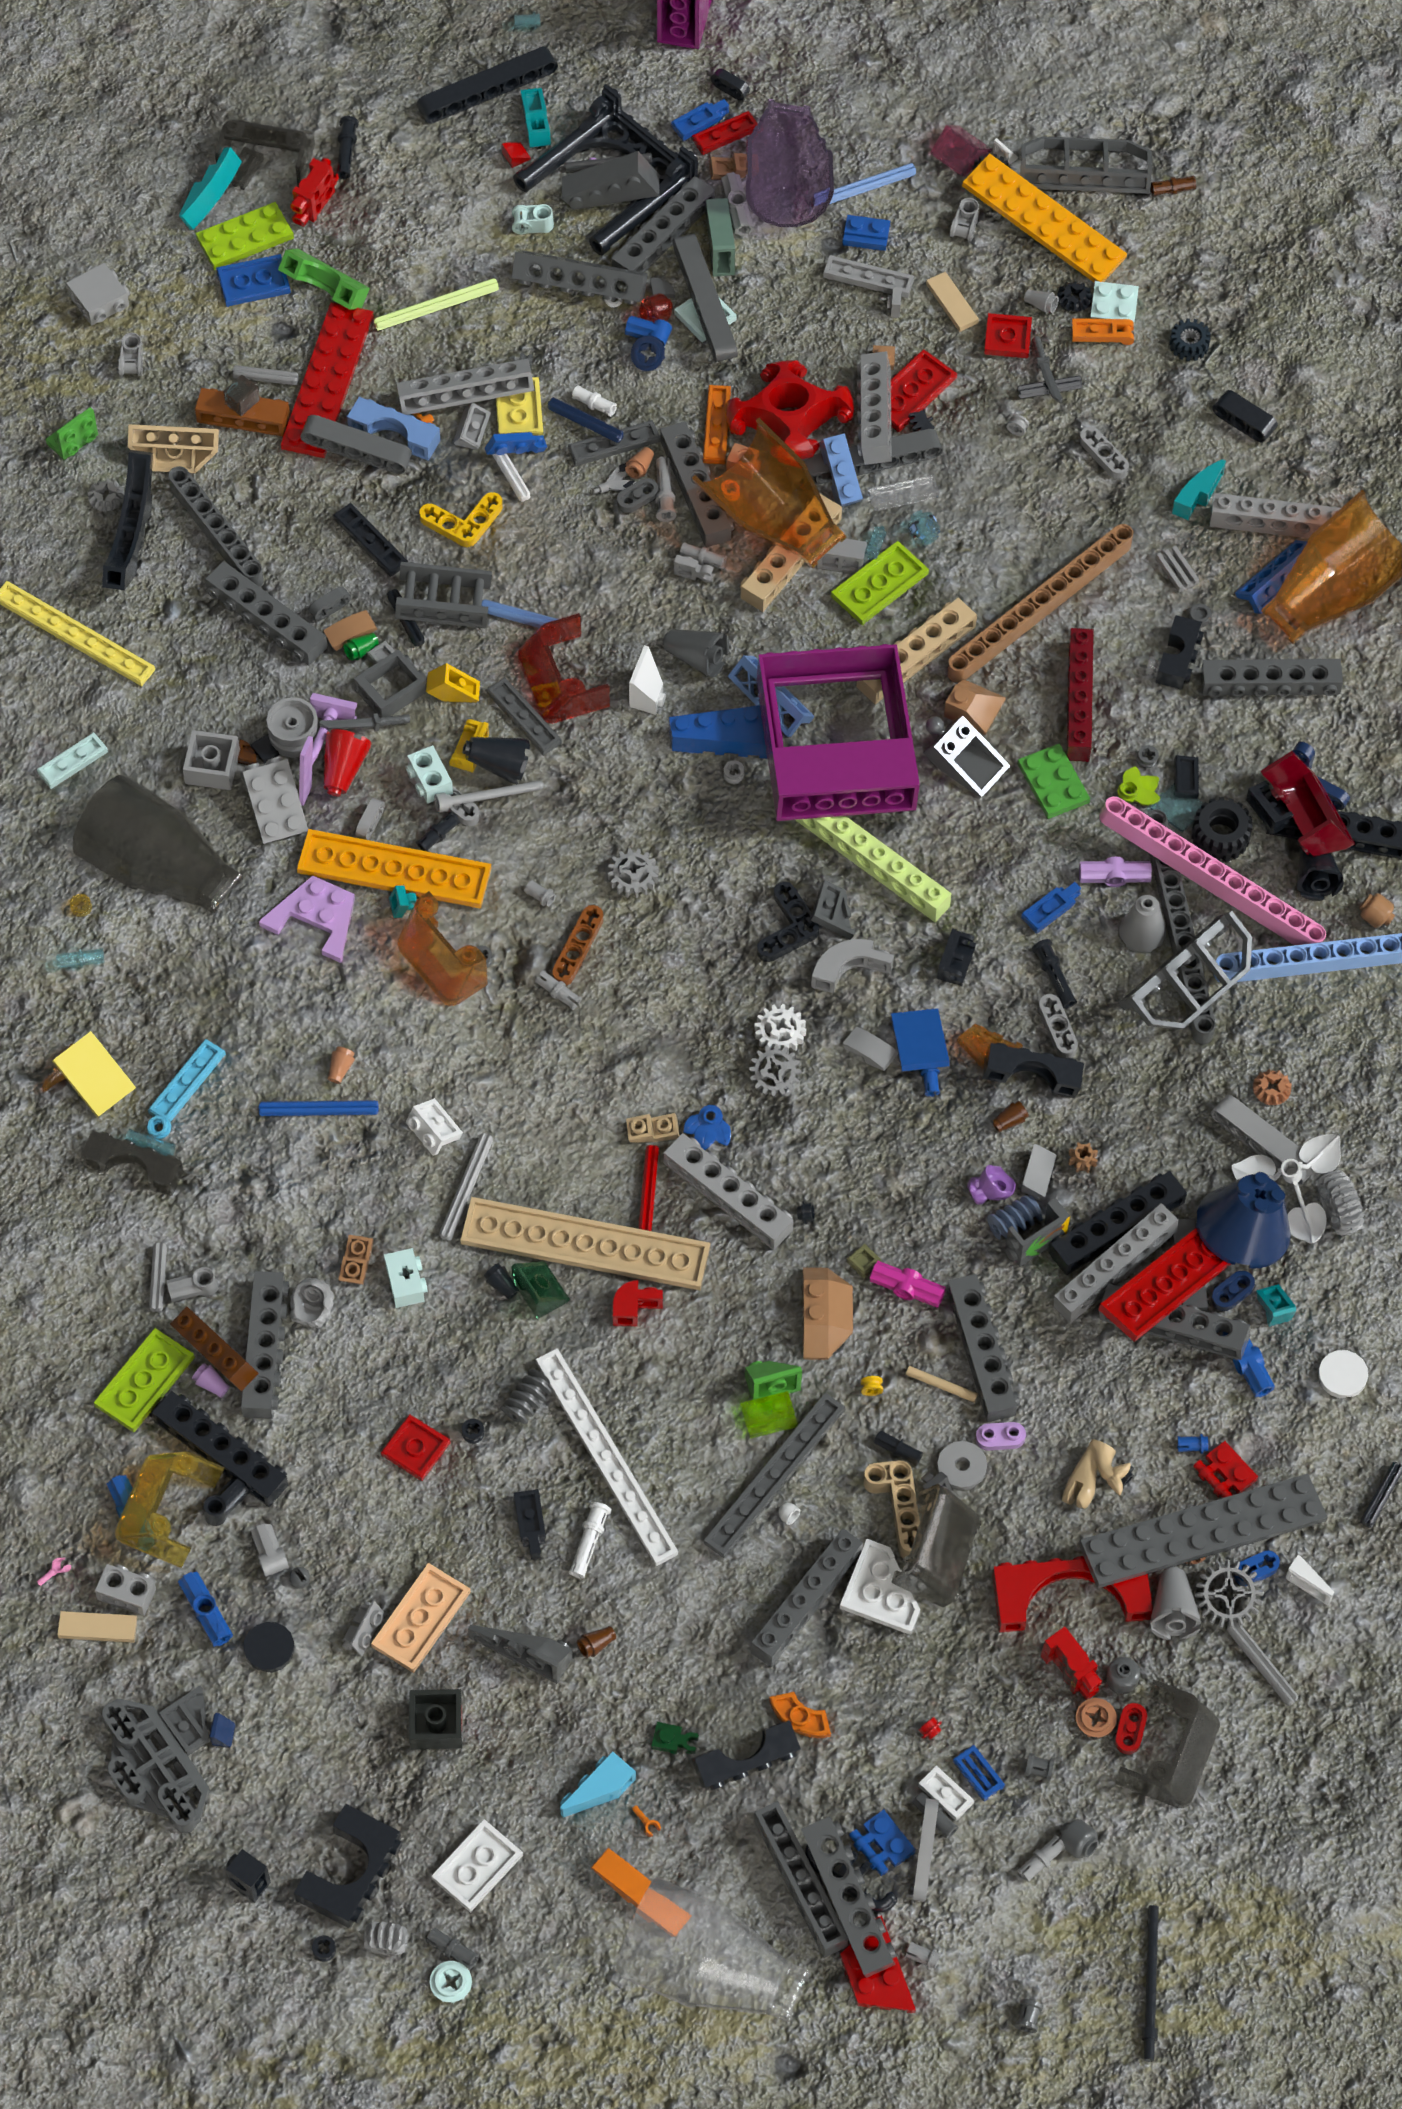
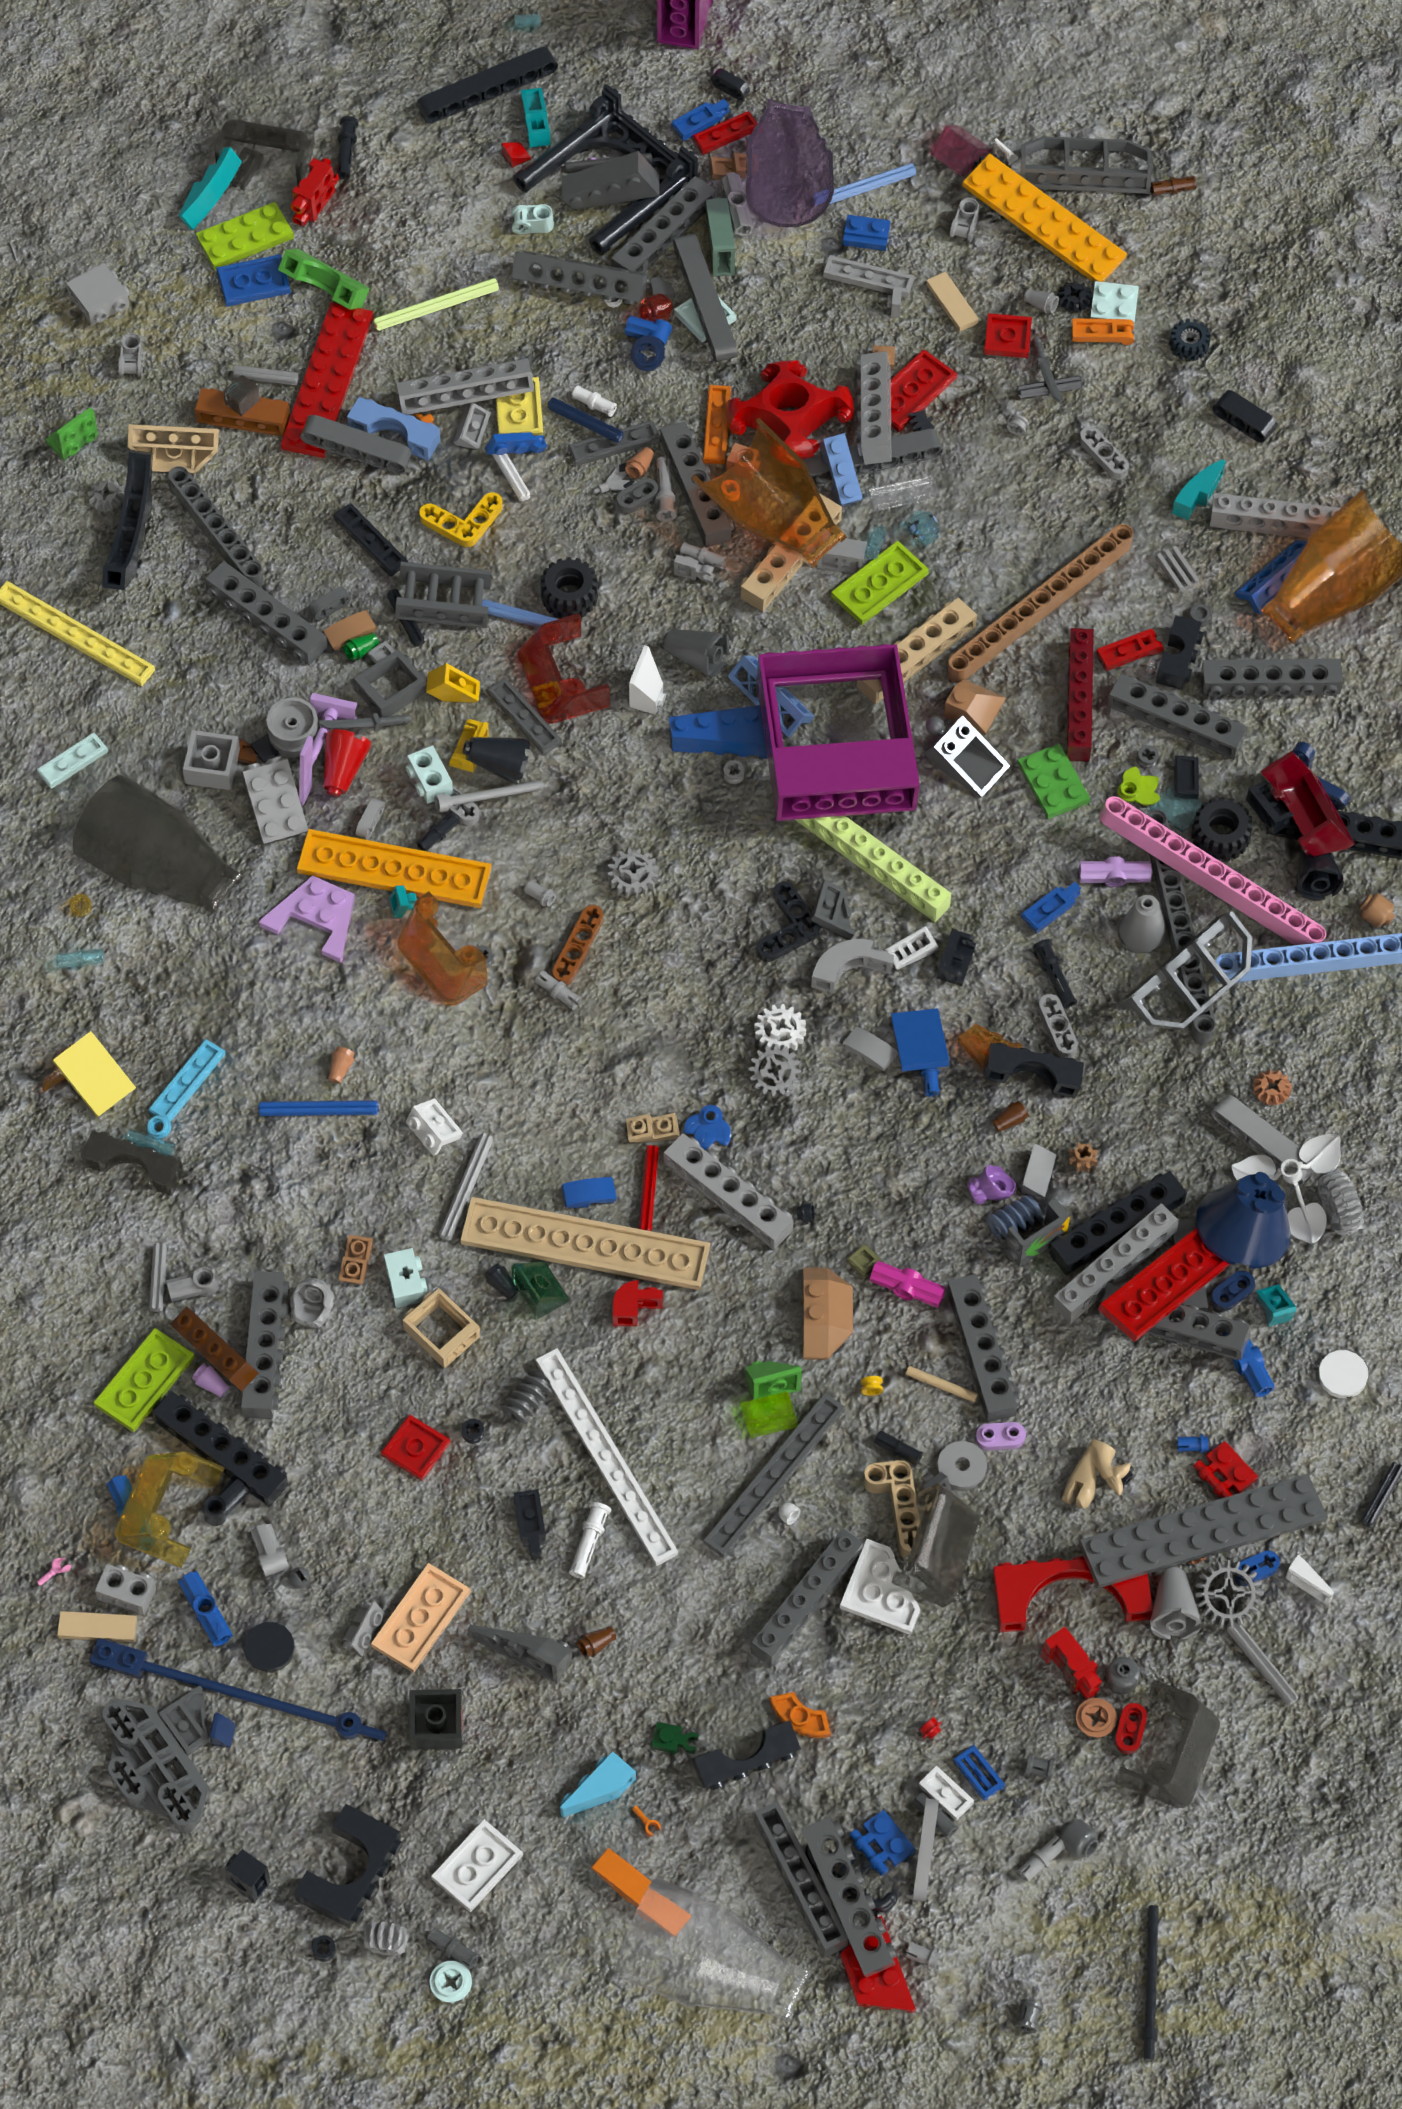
none -> dark blue bar [90,1638,387,1741]
none -> tan window [403,1288,480,1369]
none -> black tyre [541,557,598,620]
none -> blue slope [561,1177,617,1208]
none -> white slope [885,926,940,970]
none -> red plate [1096,629,1164,672]
none -> dark grey brick [1108,674,1248,760]

